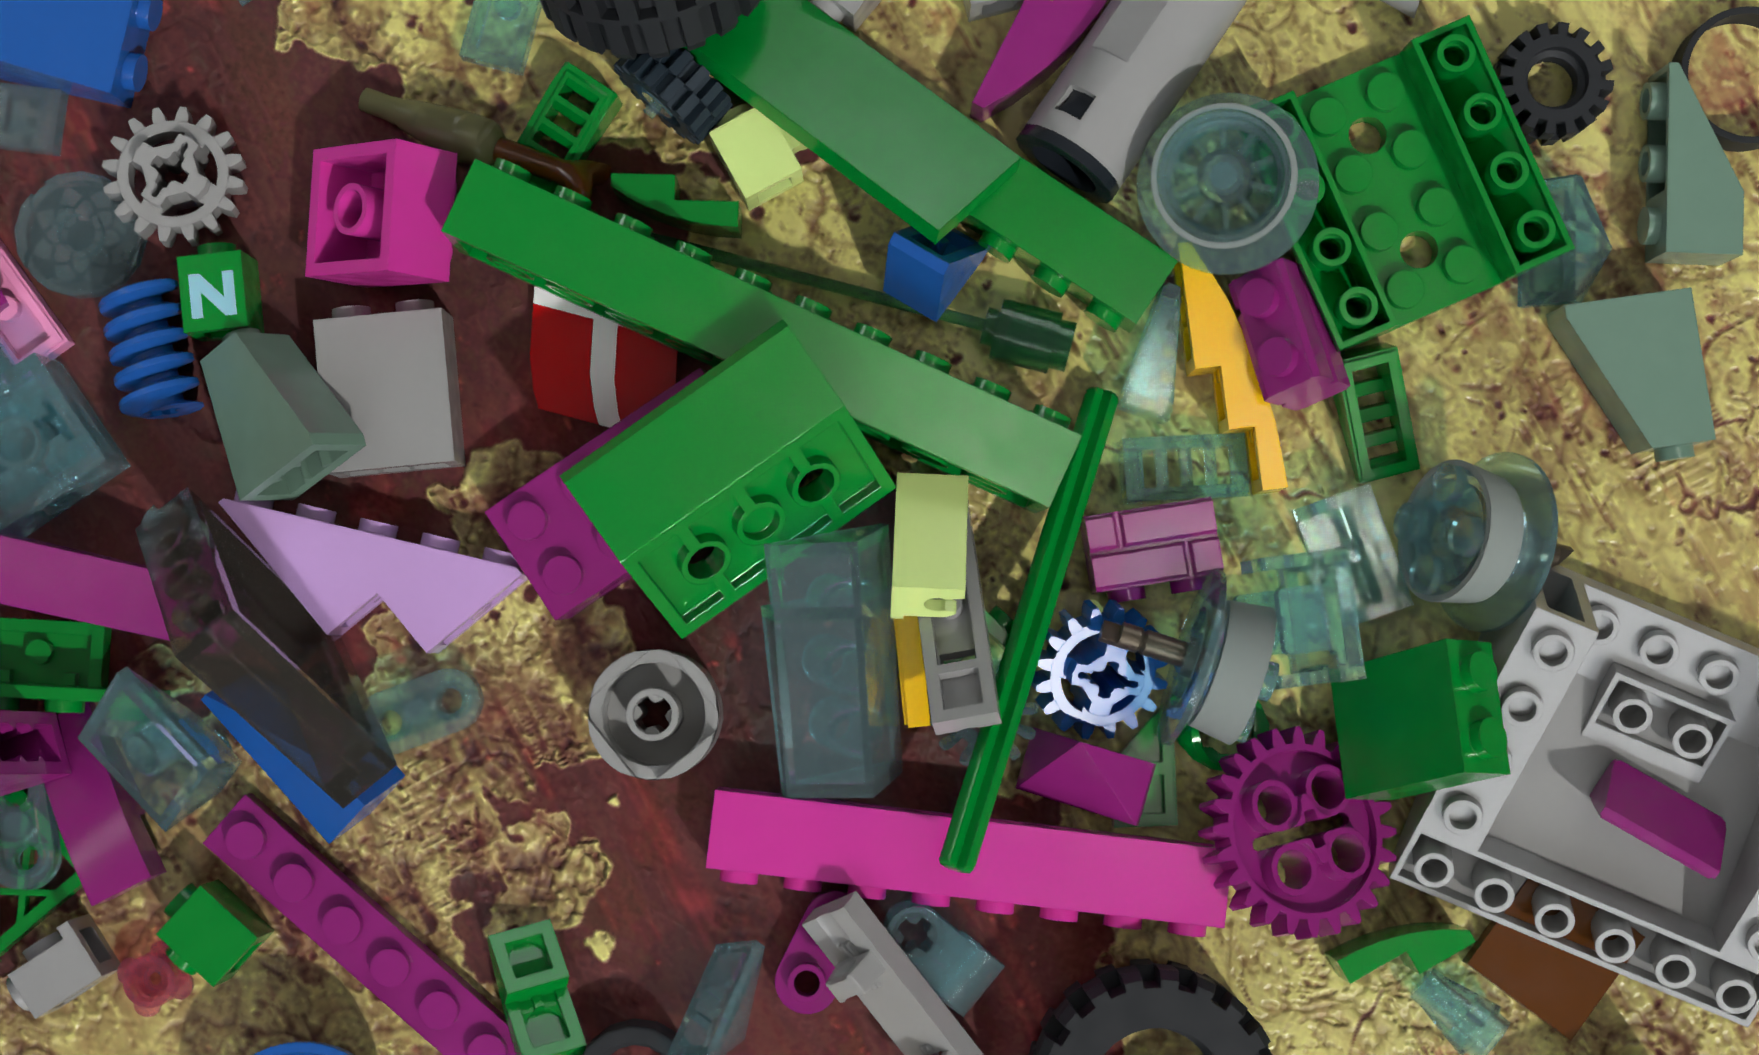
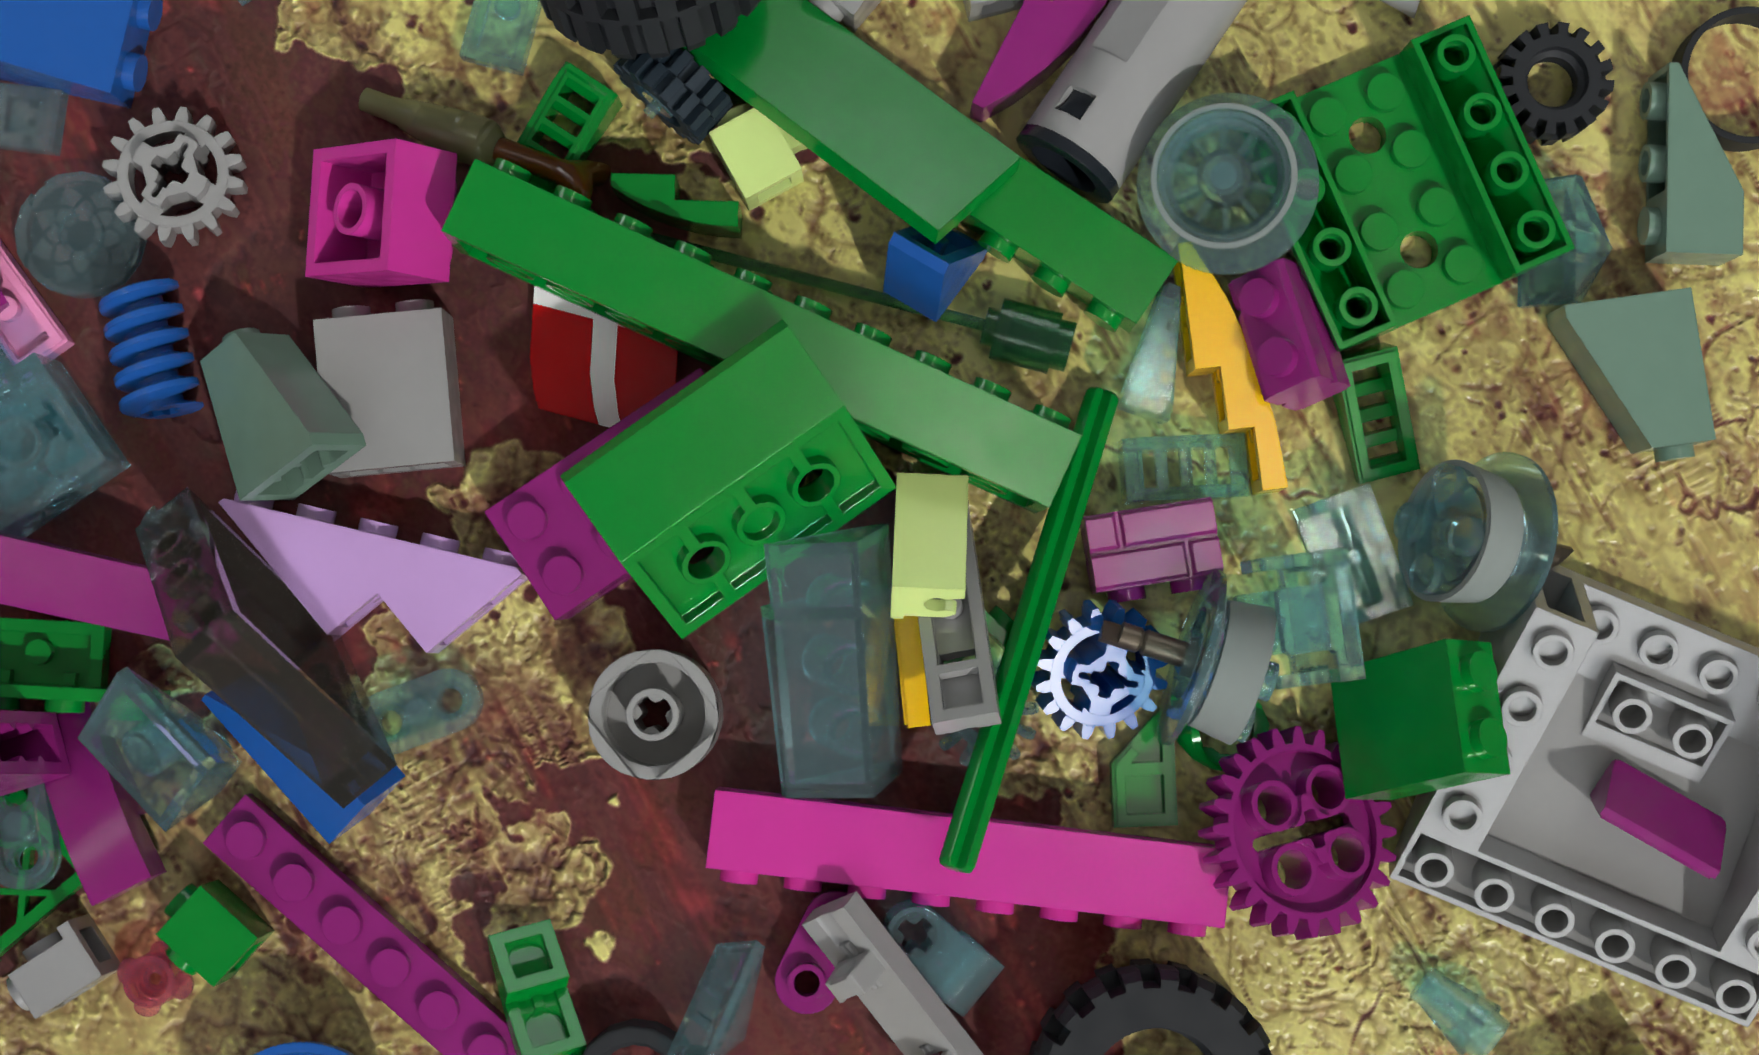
green brick [177,242,265,342] -> none
magenta slope [1015,727,1156,826] -> none
green slope [1325,922,1476,984] -> none
reddish brown tile [1462,878,1645,1041] -> none

